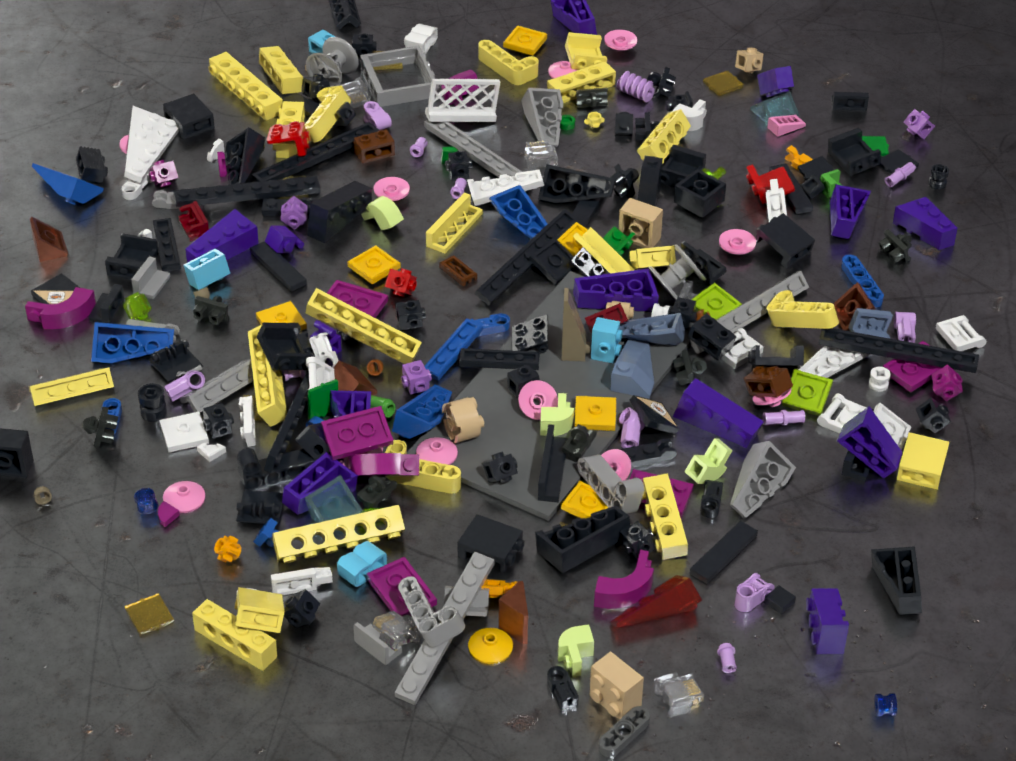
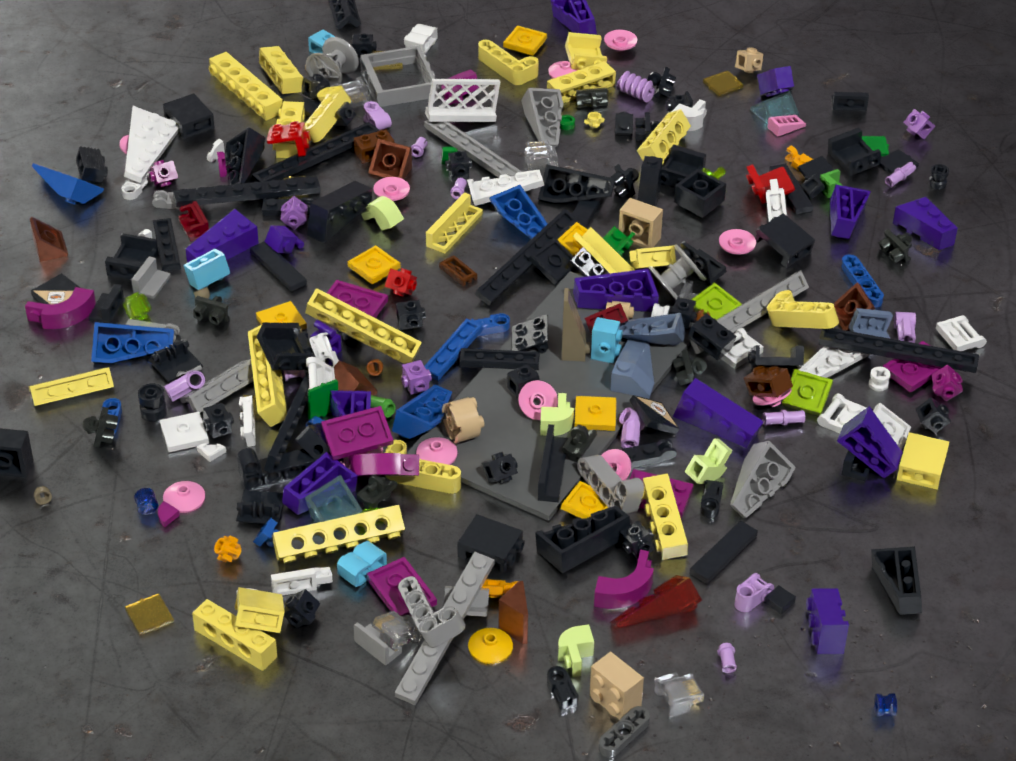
none -> copper slope [368,139,412,179]

